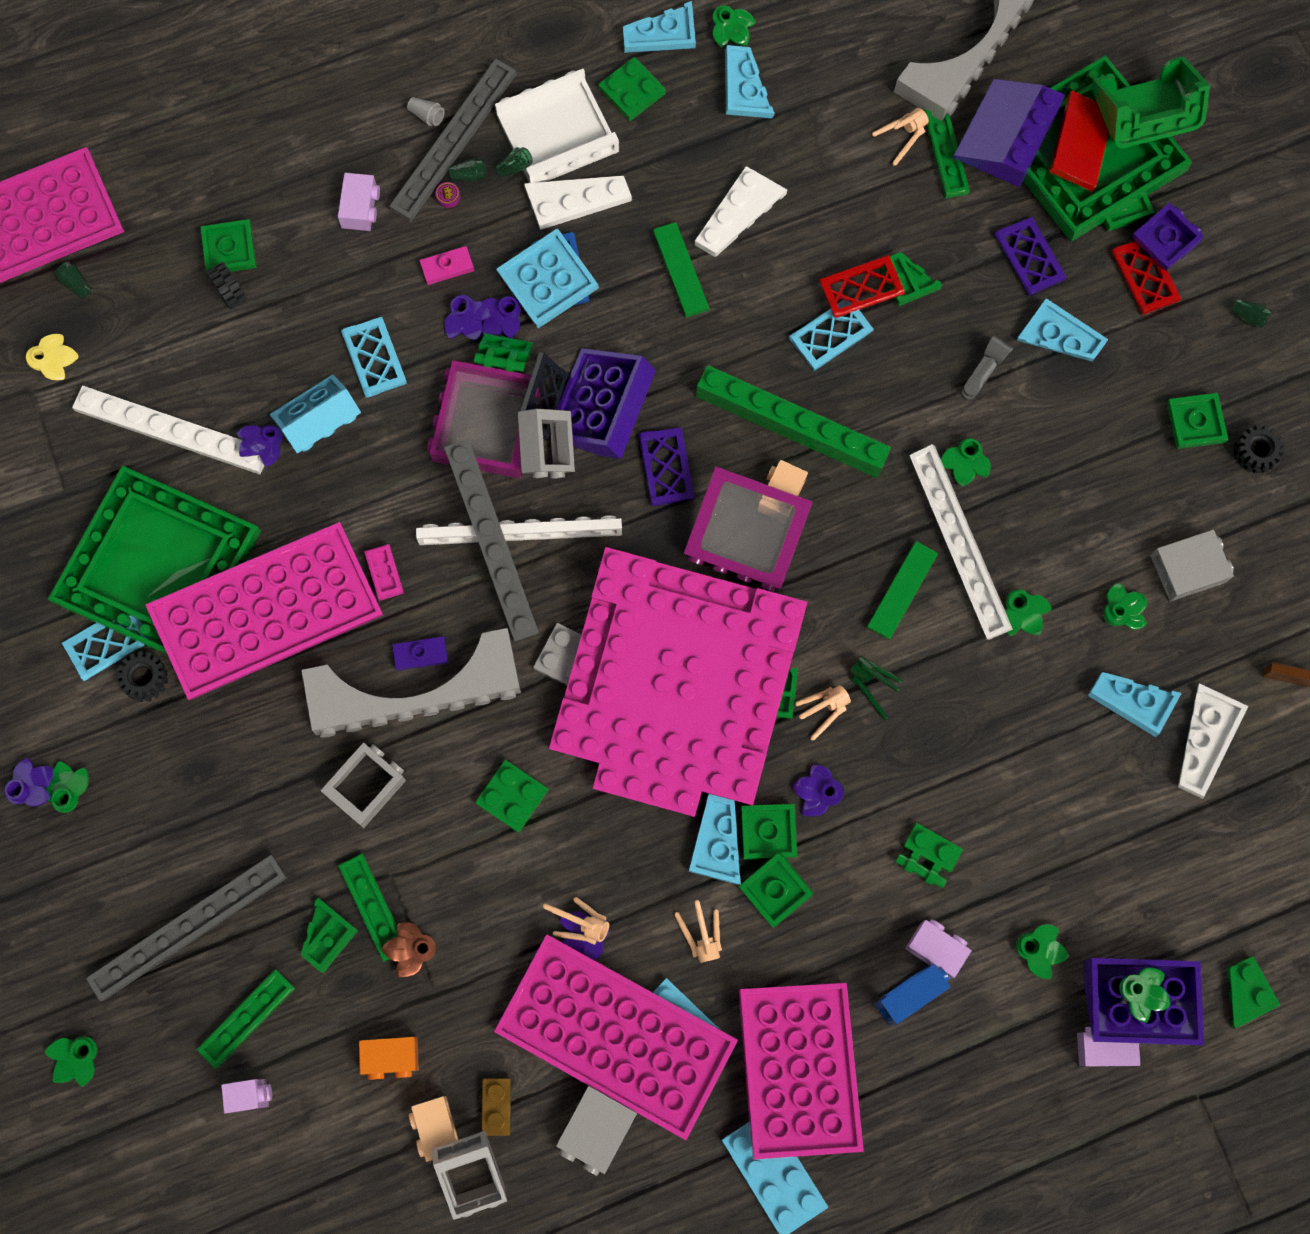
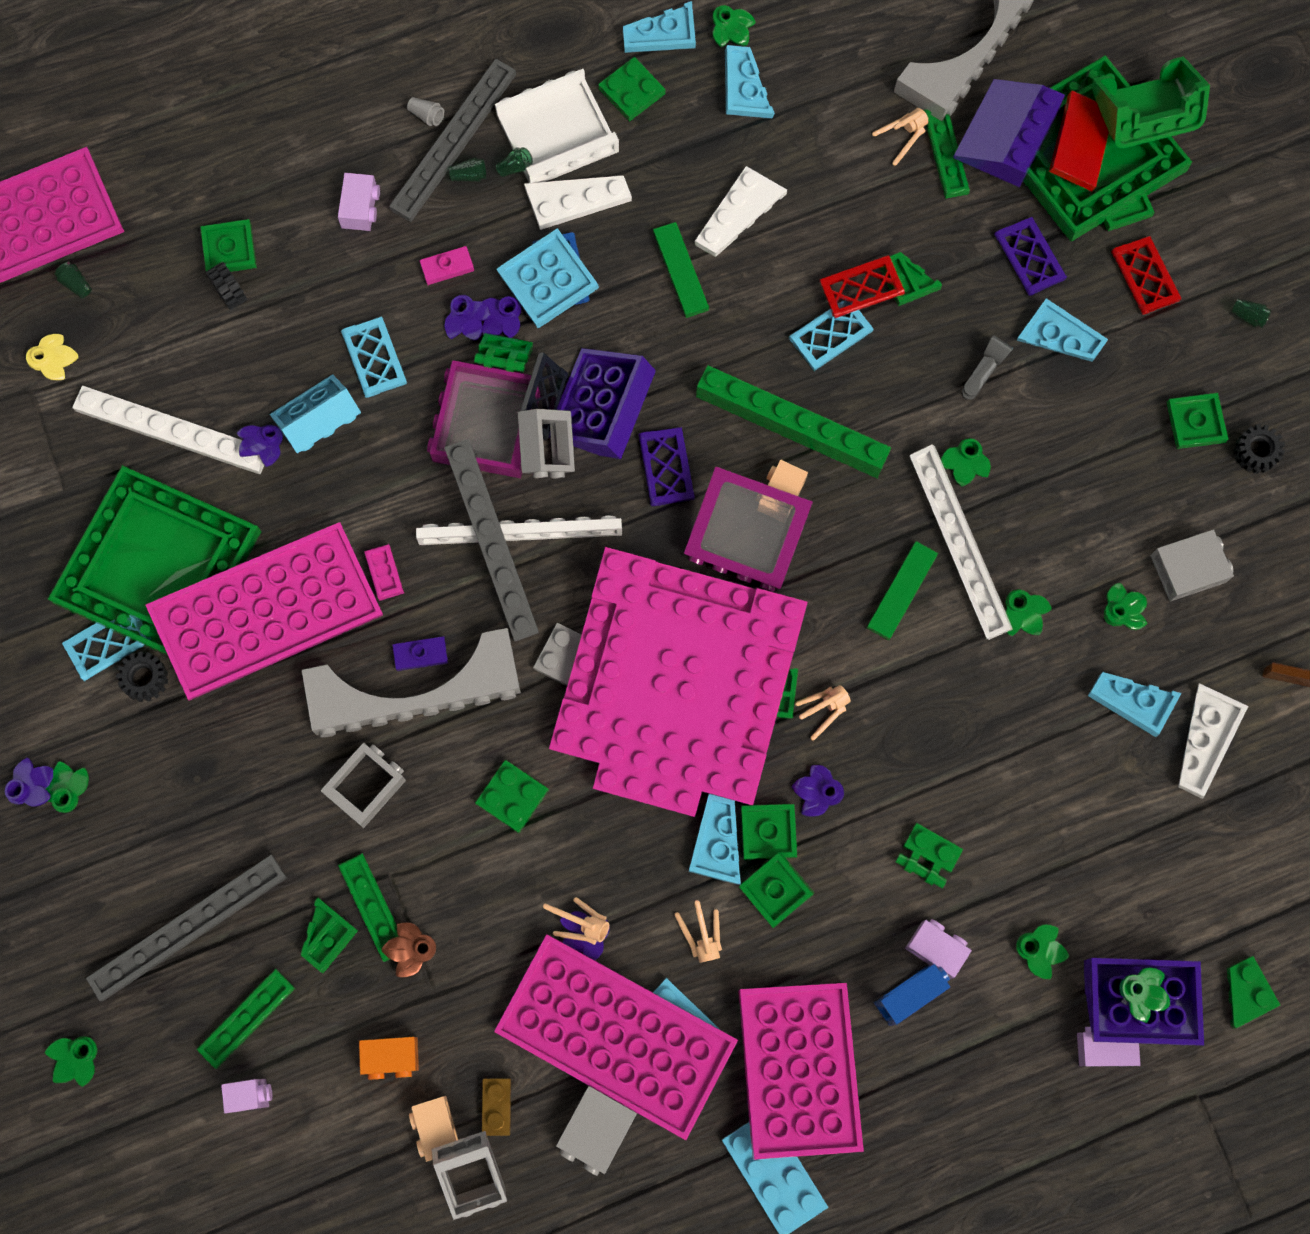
tile [435,182,460,208] -> none
dark green plant [850,656,903,720] -> none
dark purple plate [1132,202,1204,271] -> none

